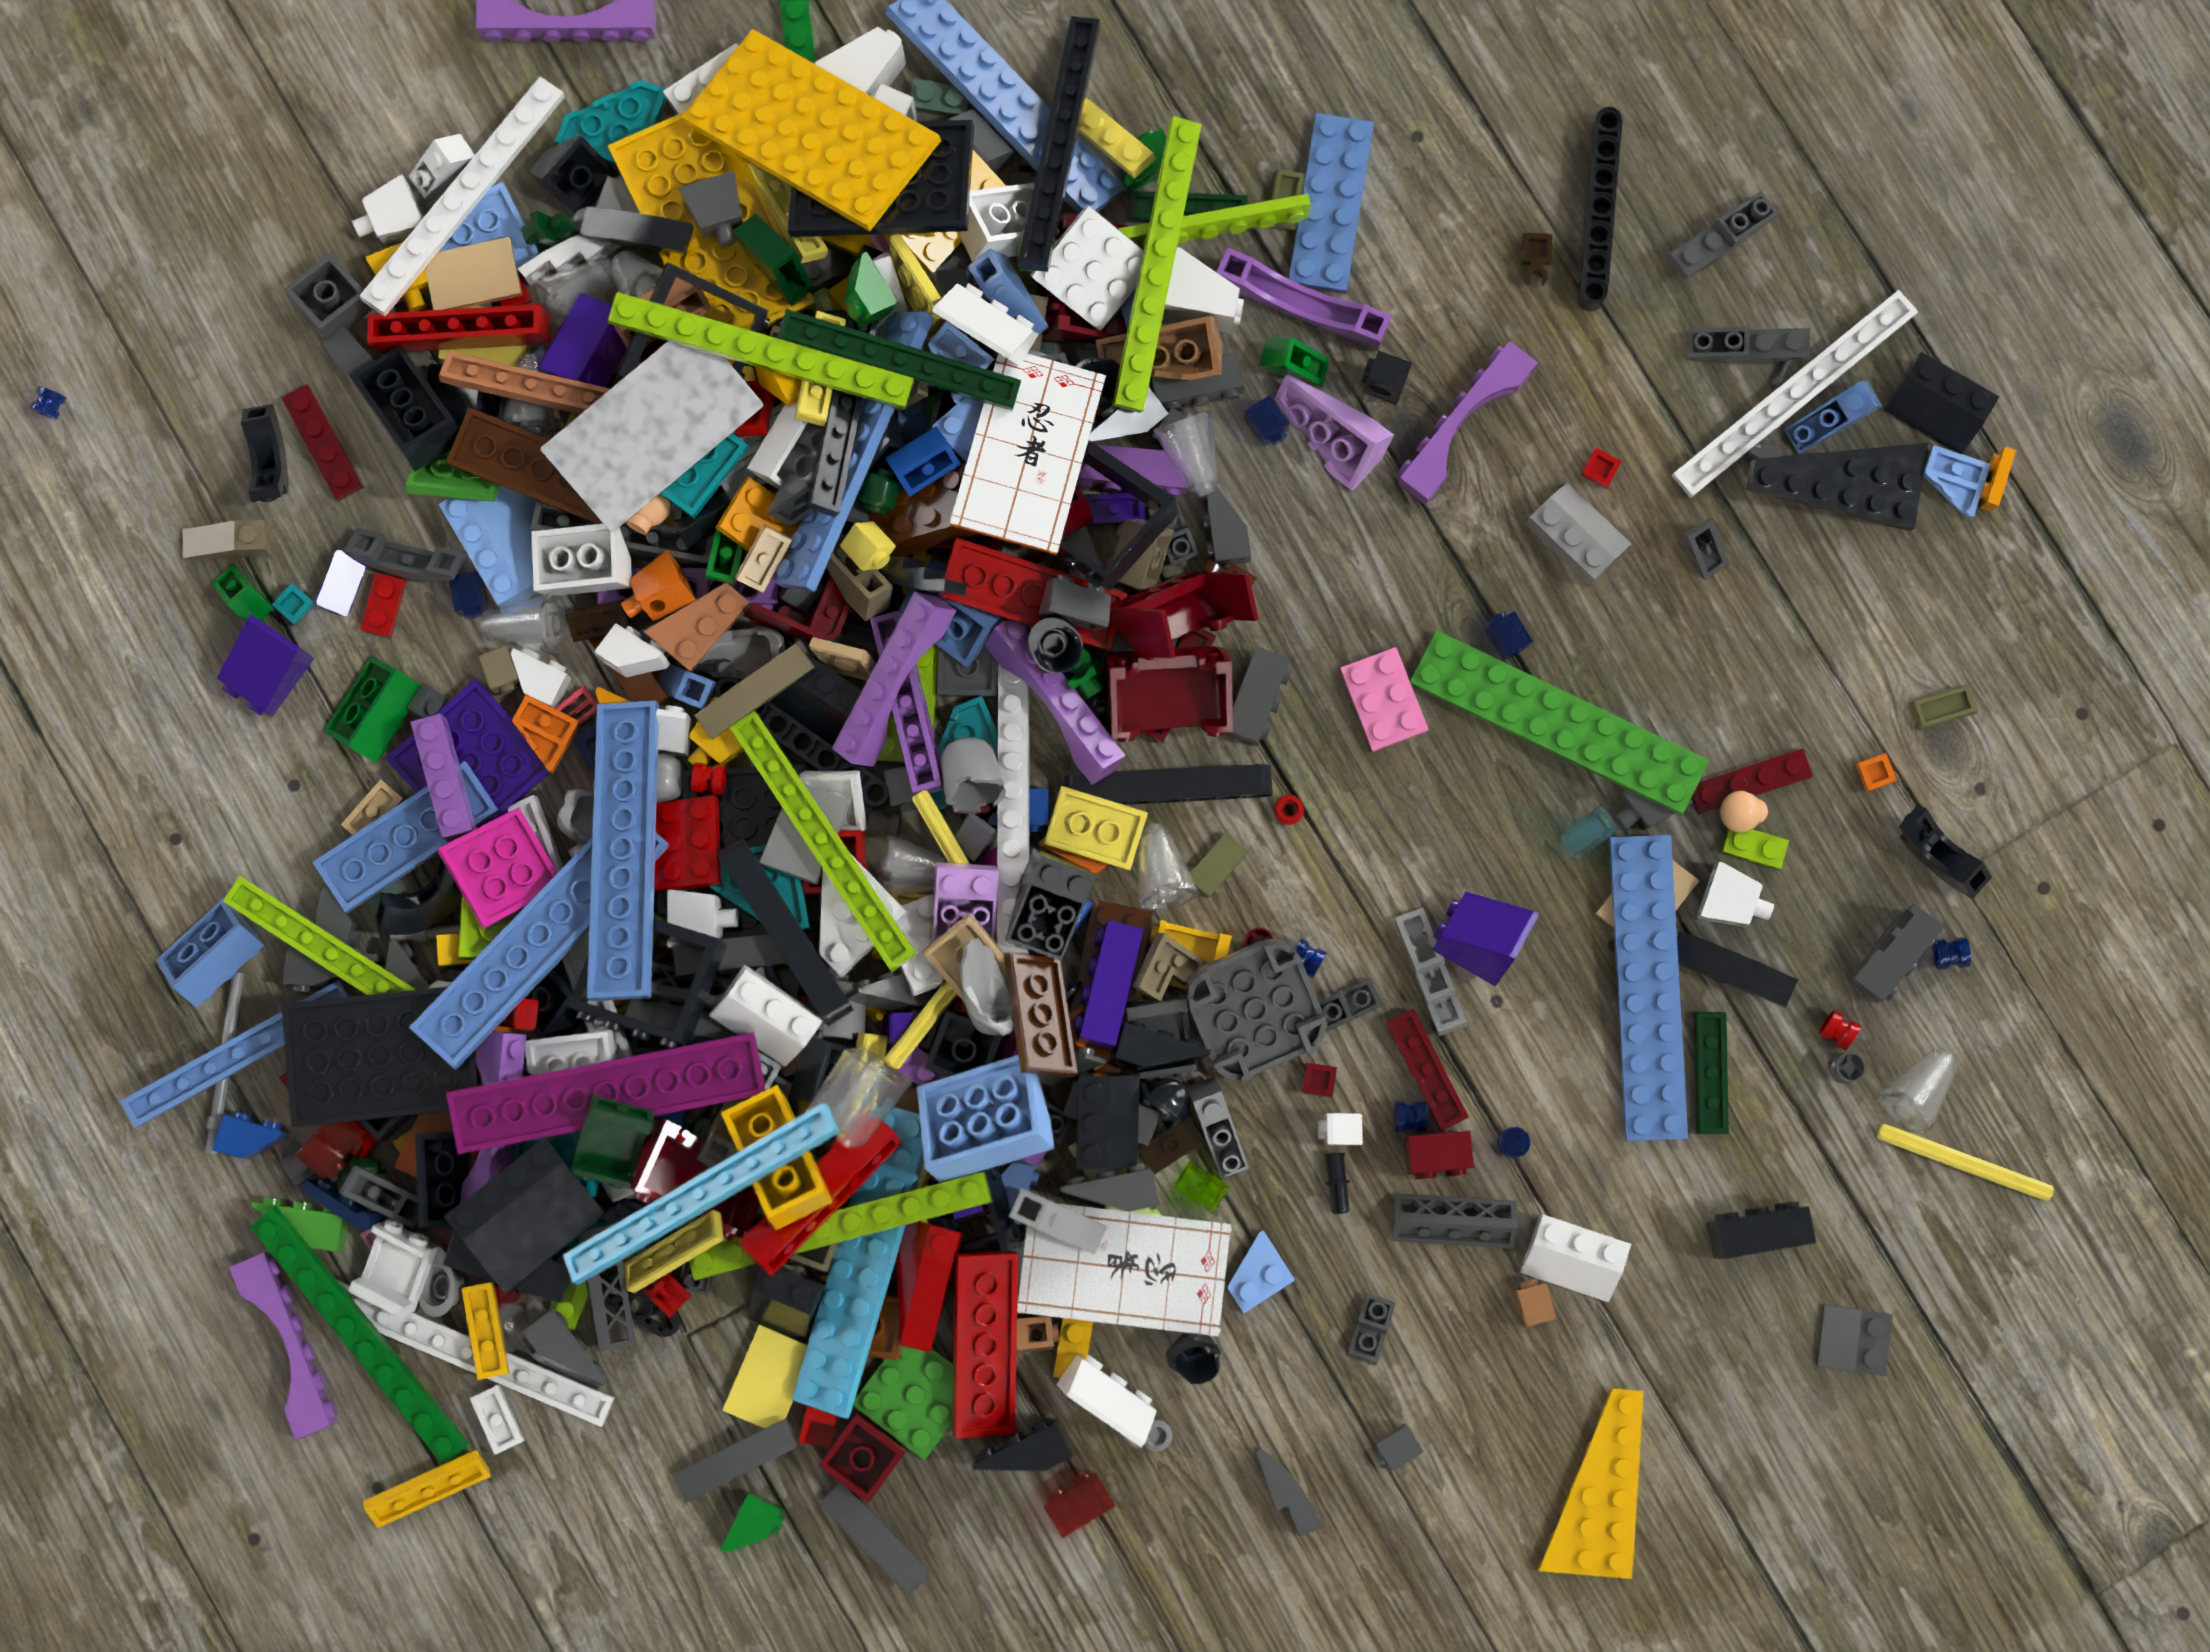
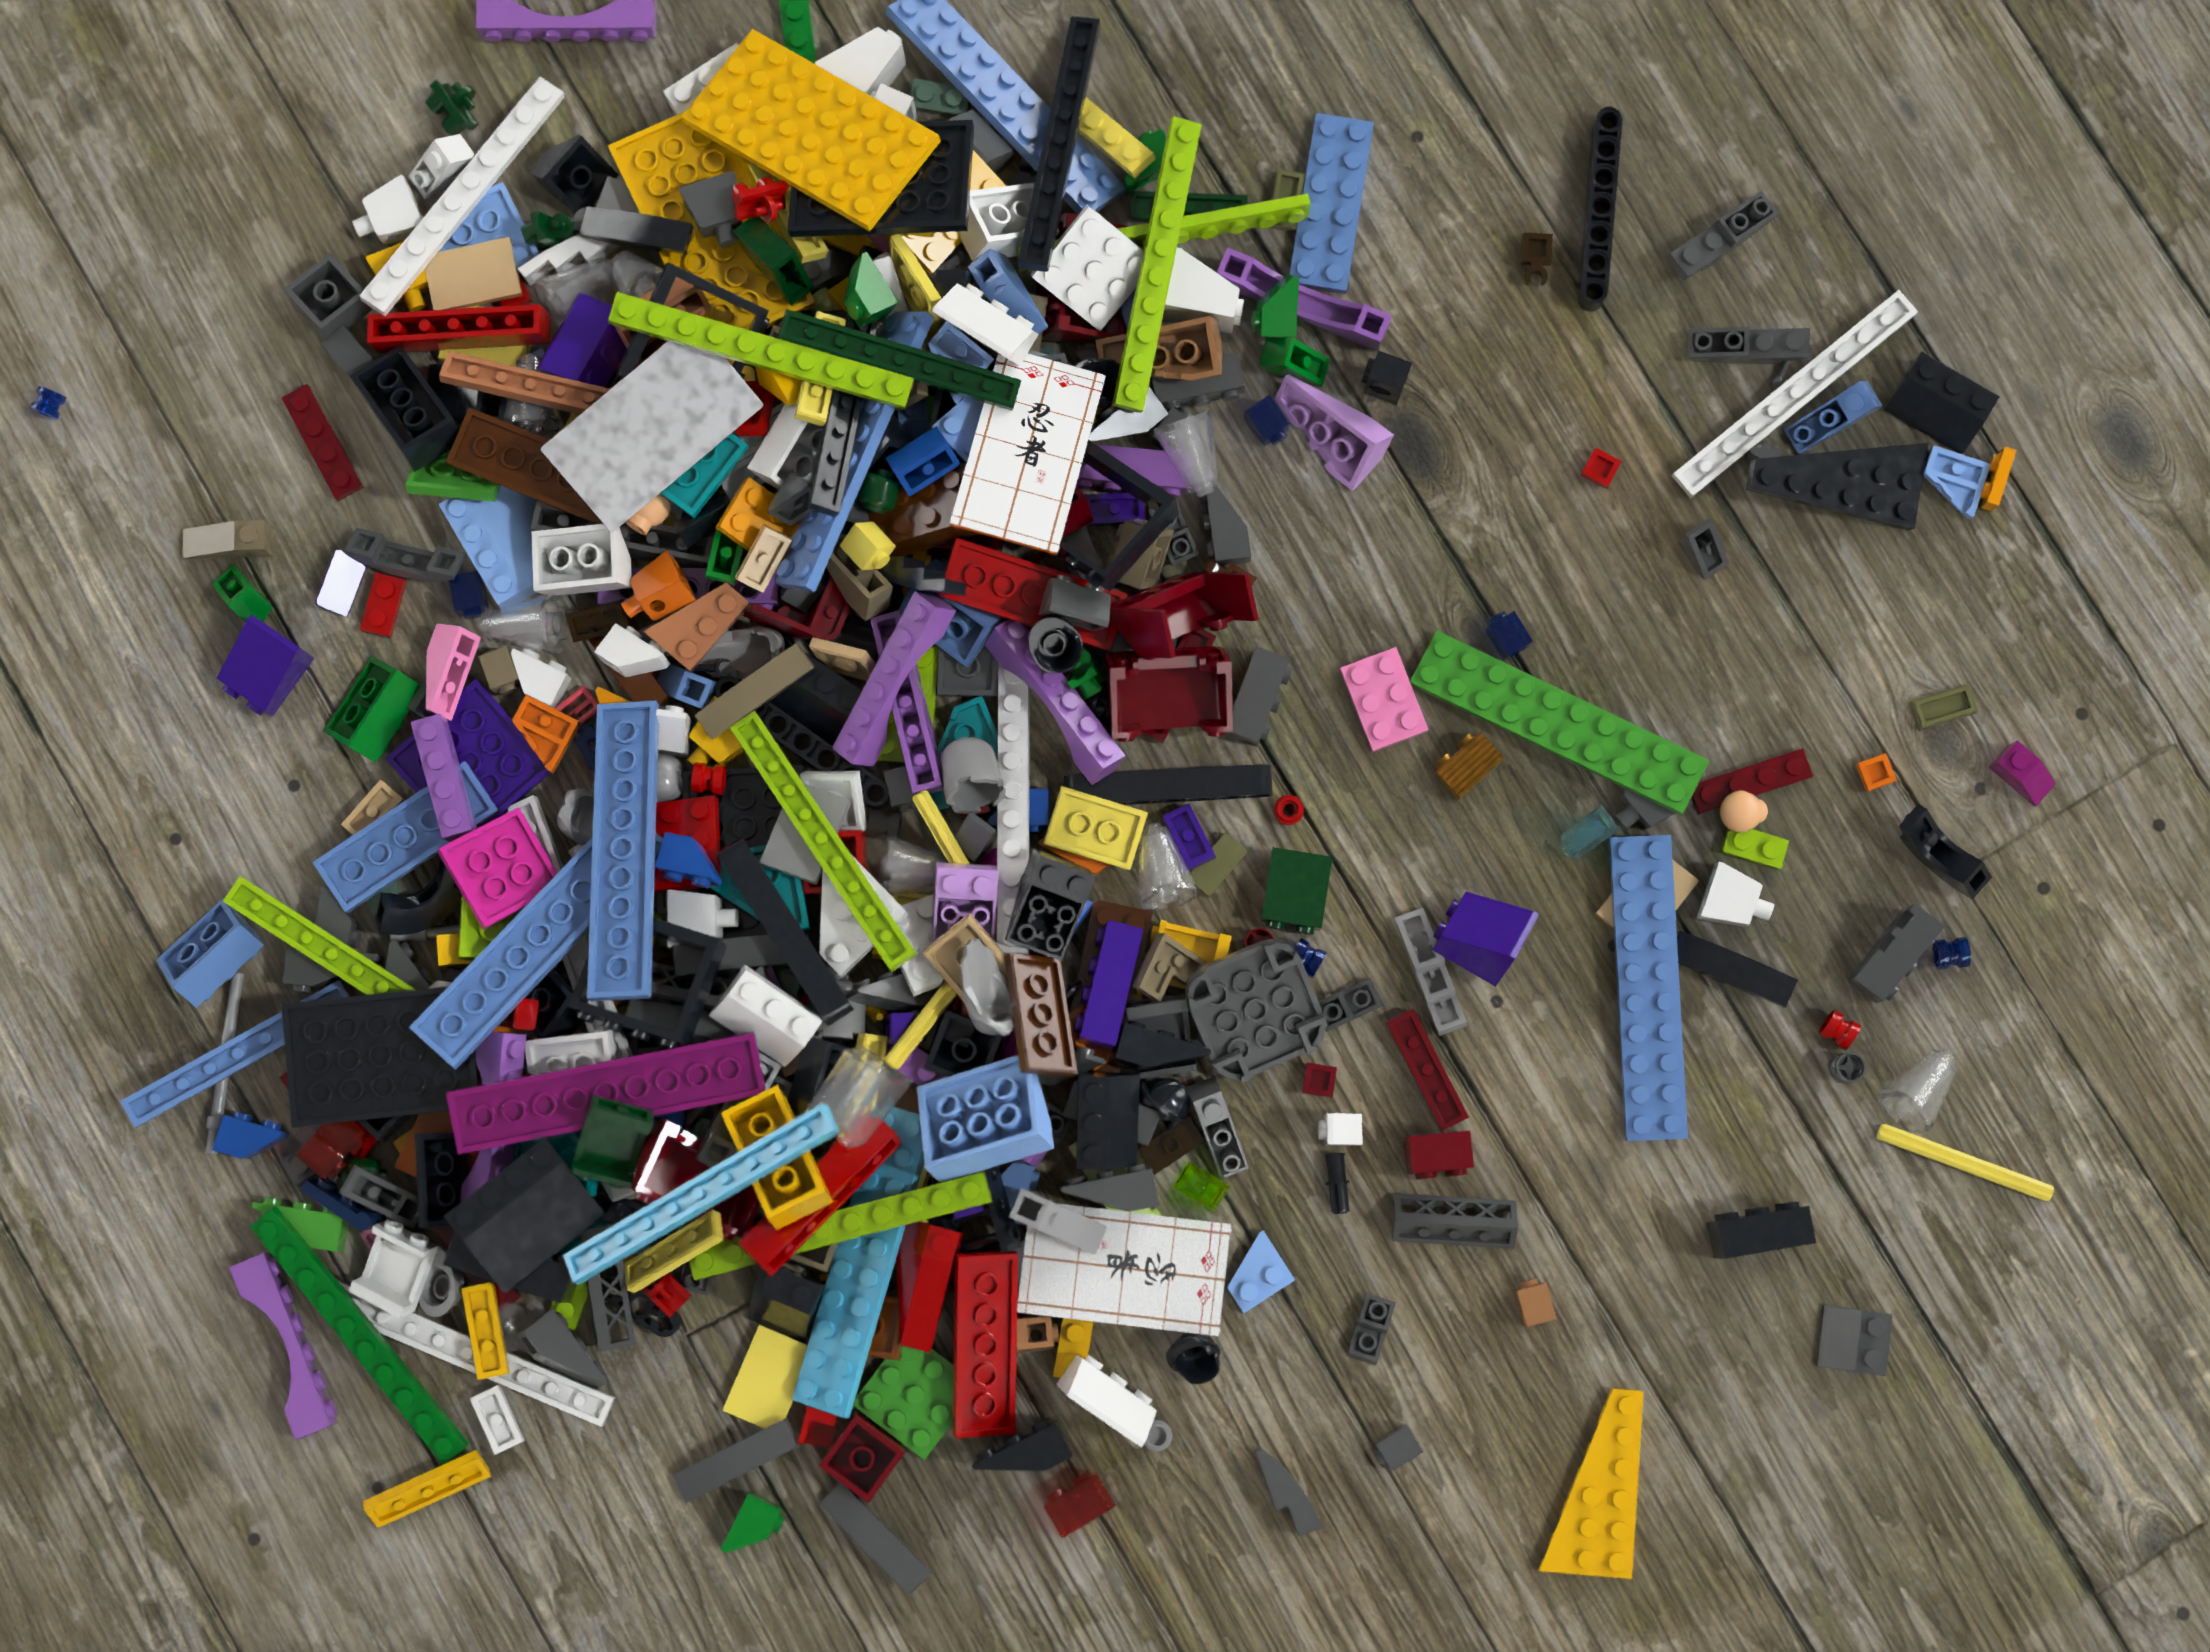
black arch [240,404,288,502] -> none
teal plate [272,583,316,626] -> none
teal plate [555,80,666,166] -> none
clear blue wheel [1394,1101,1427,1132] -> none
medium lavender arch [1398,341,1538,506] -> none
clear blue wheel [1497,1127,1531,1158] -> none
white slope [1520,1214,1631,1302] -> none
light grey slope [1526,482,1631,586] -> none
dark green tile [1694,1012,1729,1134] -> none
none -> dark green hips [425,80,479,135]
none -> bright pink slope [426,624,481,721]
none -> blue slope [655,832,722,888]
none -> red hips [732,176,789,222]
none -> dark purple plate [1162,803,1216,871]
none -> green slope [1251,275,1299,337]
none -> dark green panel [1261,847,1333,935]
none -> pearl gold brick [1434,732,1504,801]
none -> magenta slope [1989,740,2056,807]

